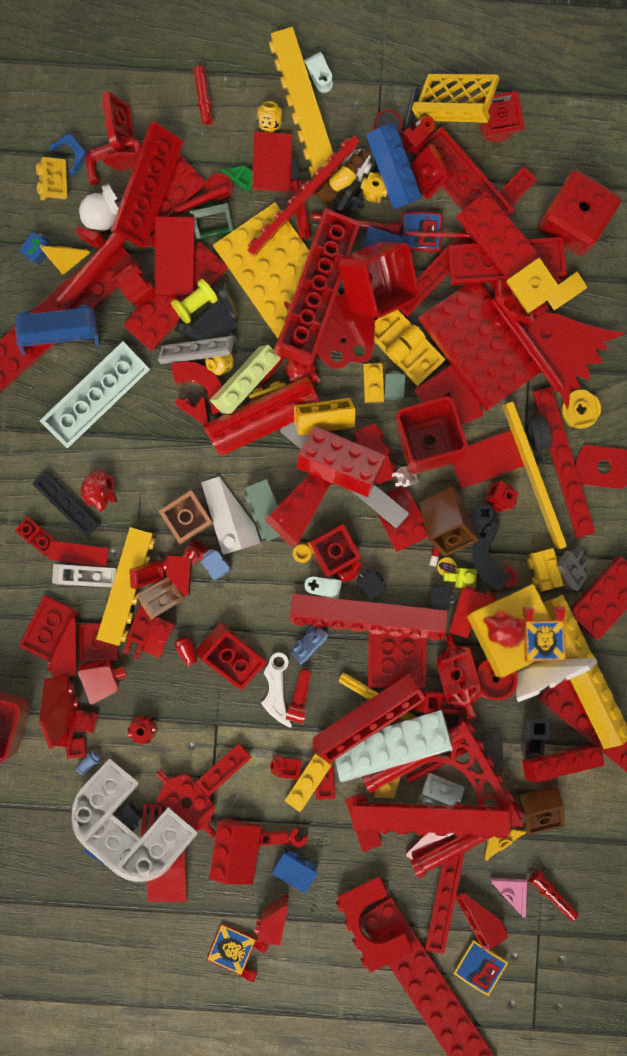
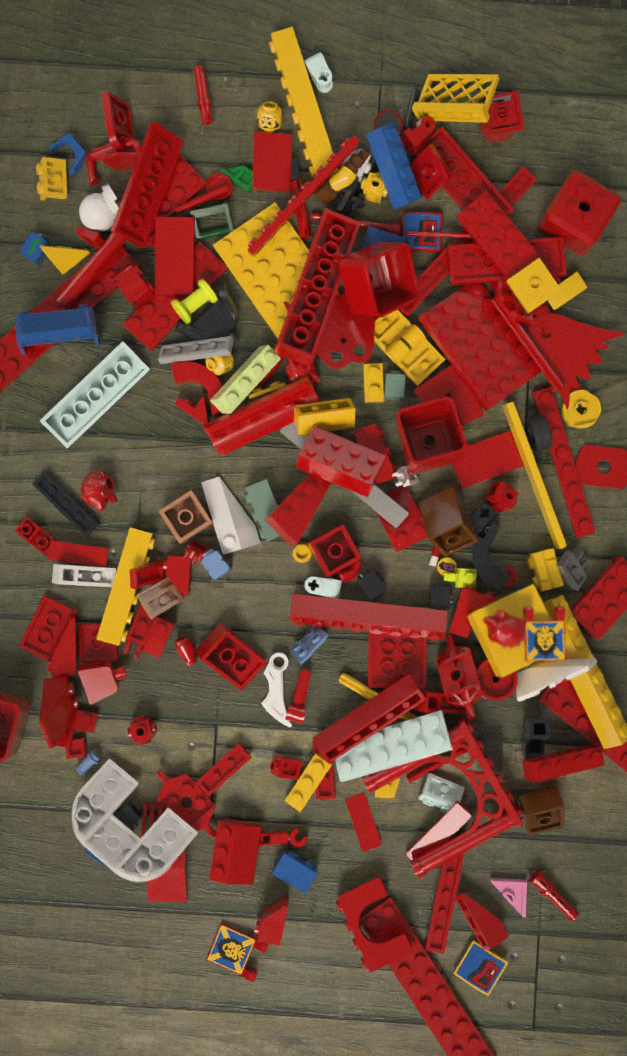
red brick [352,802,512,839] -> none
yellow tile [484,827,526,860] -> none

